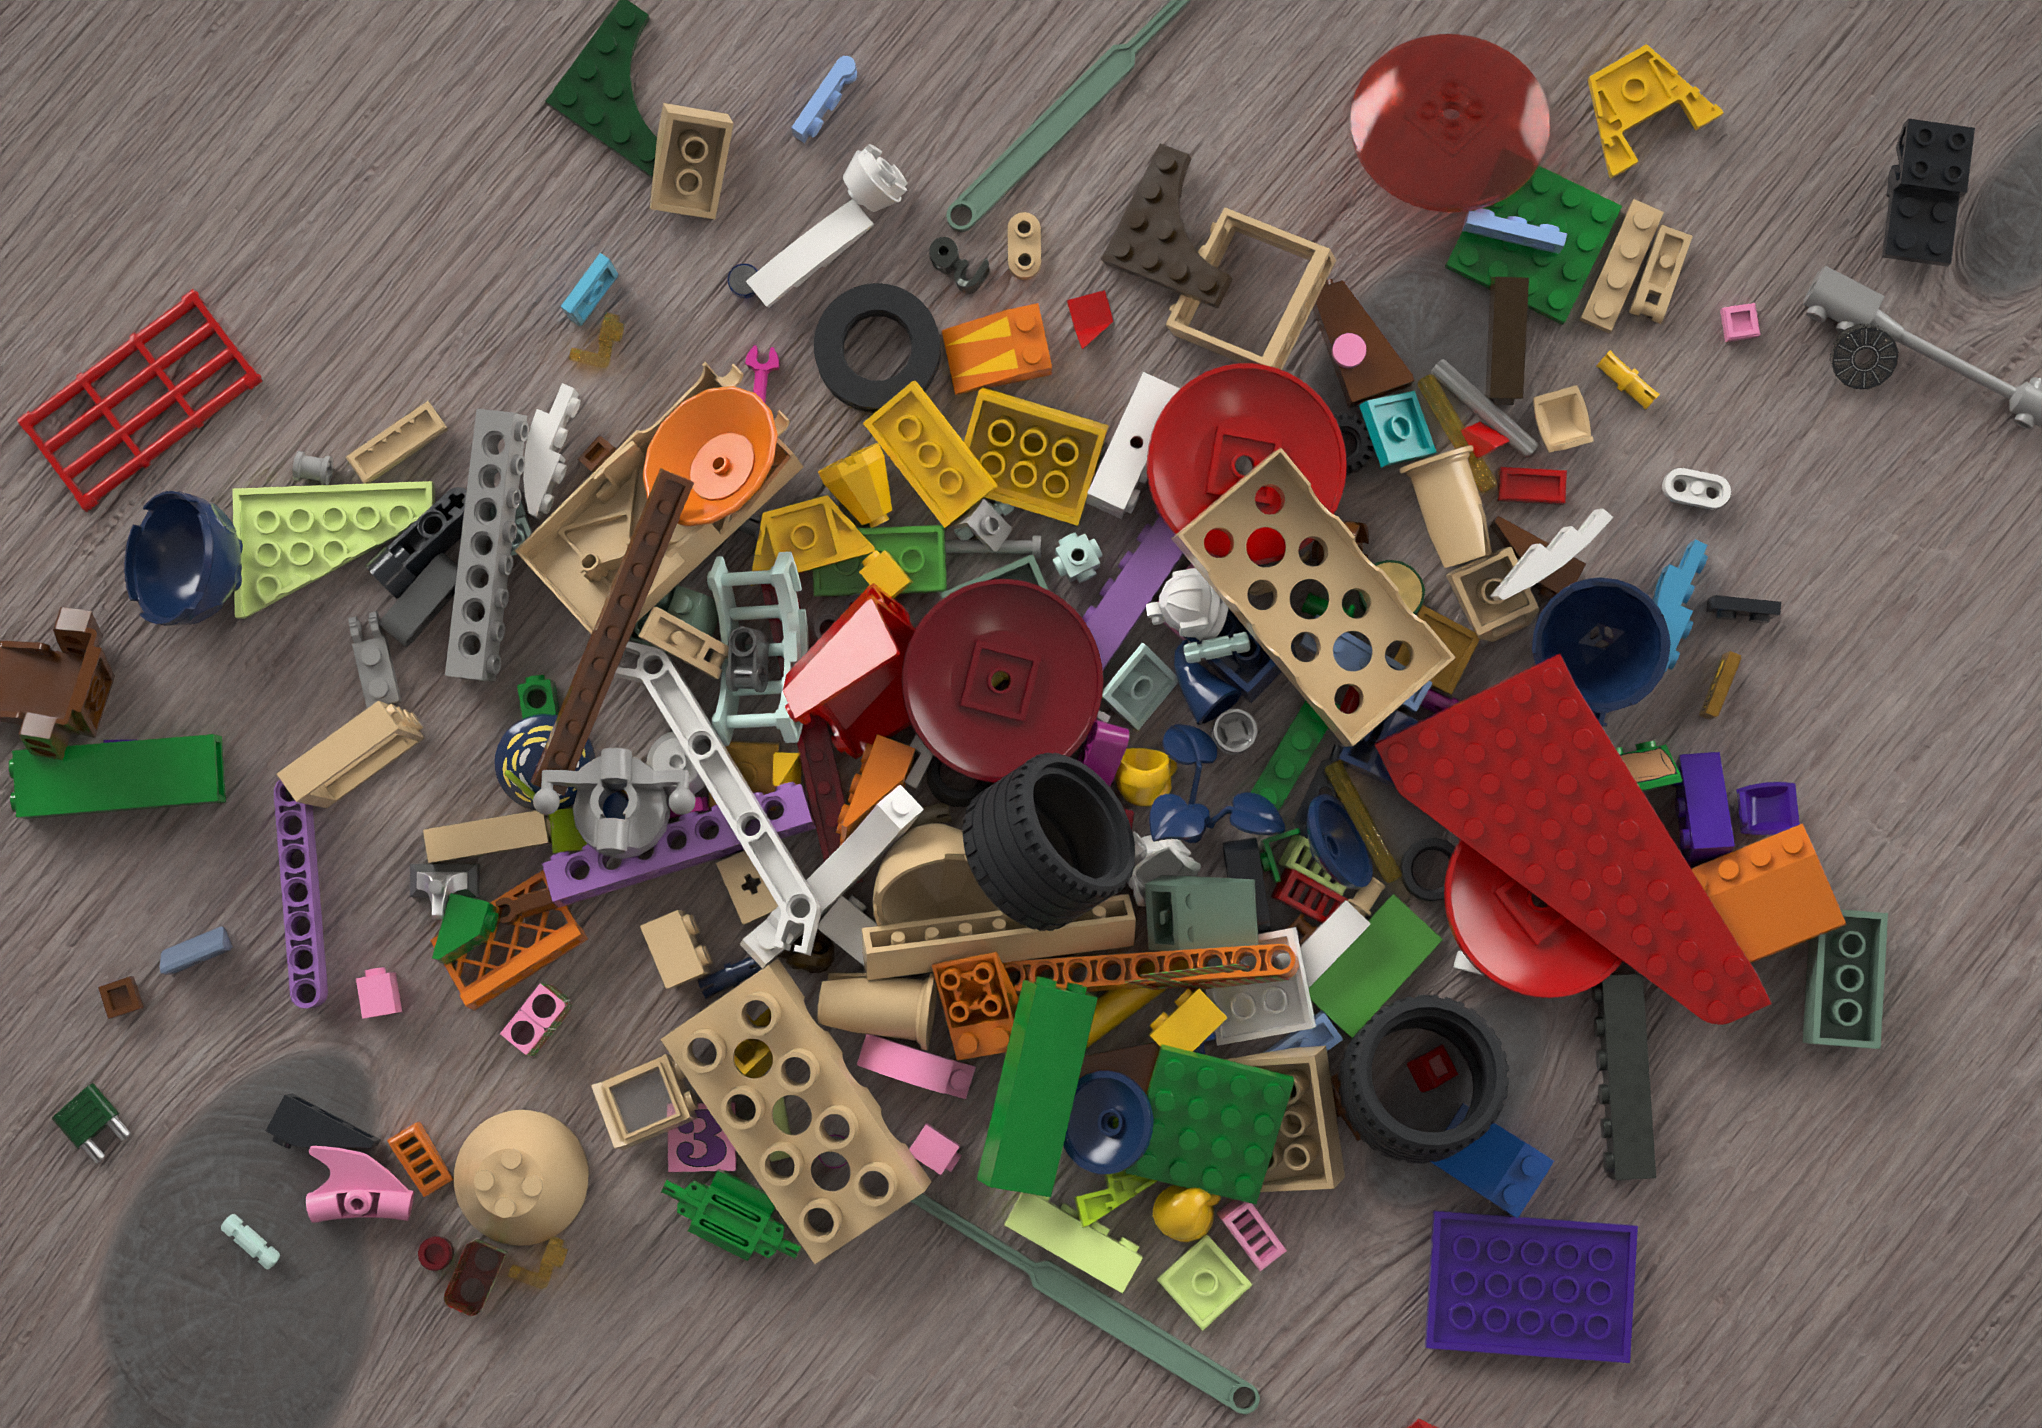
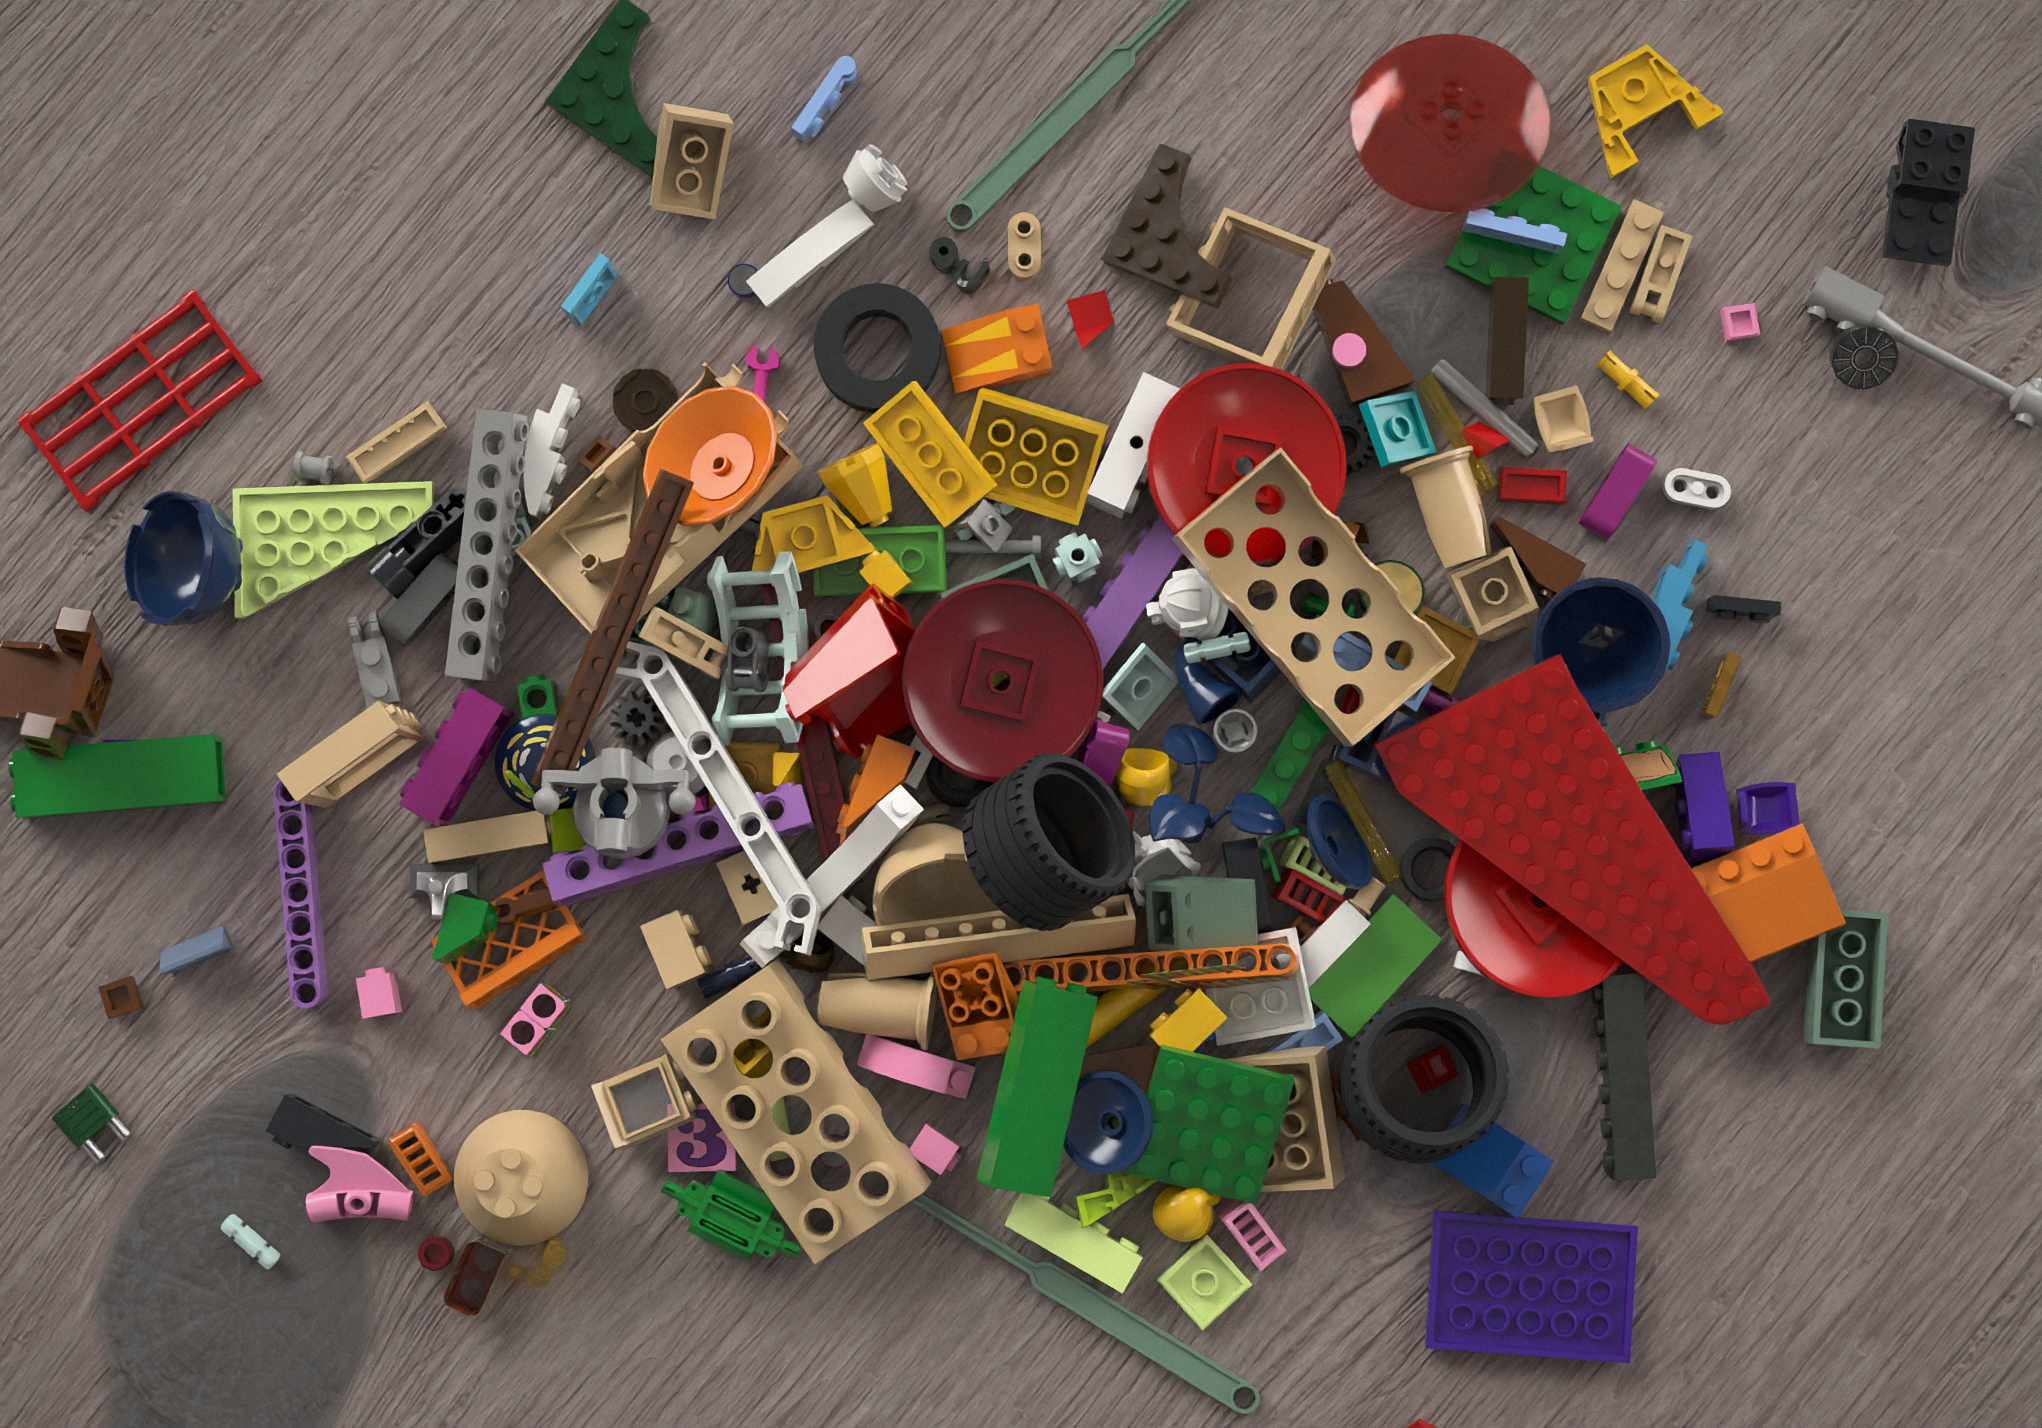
clear yellow plate [569,312,625,368] -> none
white slope [1490,509,1613,601] -> none
none -> magenta brick [399,687,515,826]
none -> dark grey gear [609,690,666,747]
none -> dark brown tile [613,369,679,433]
none -> magenta beam [1578,443,1657,541]

